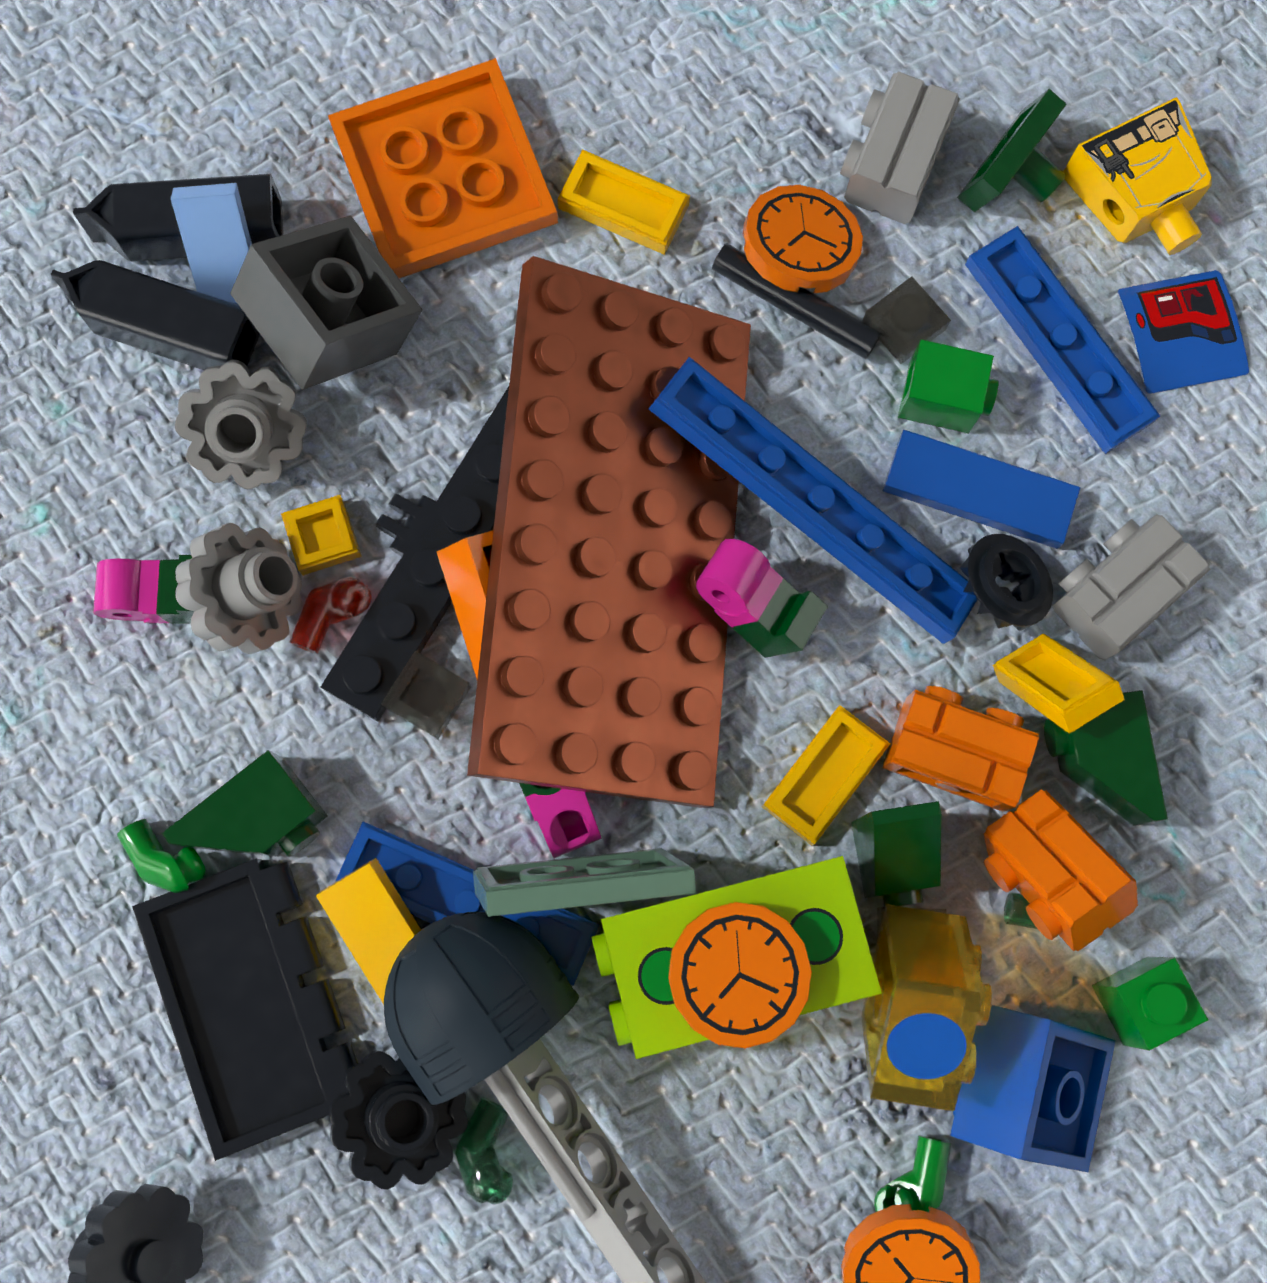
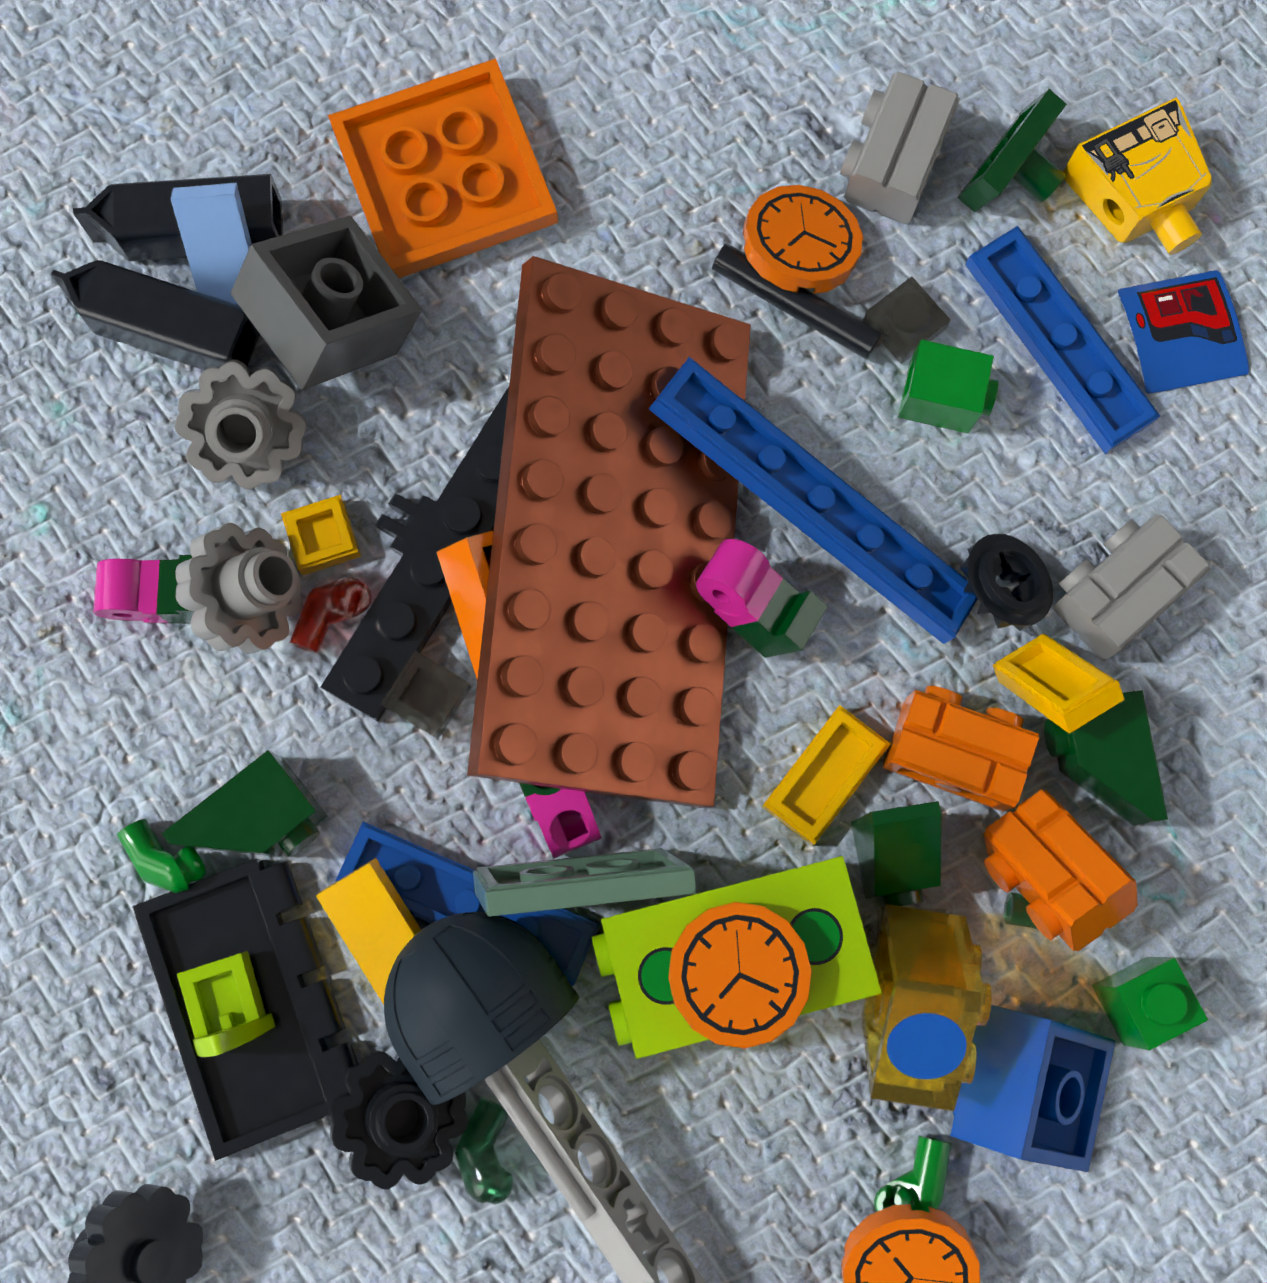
yellow tile [557,149,690,255] -> none
blue tile [882,430,1081,549] -> none
none -> lime tile [177,951,276,1057]

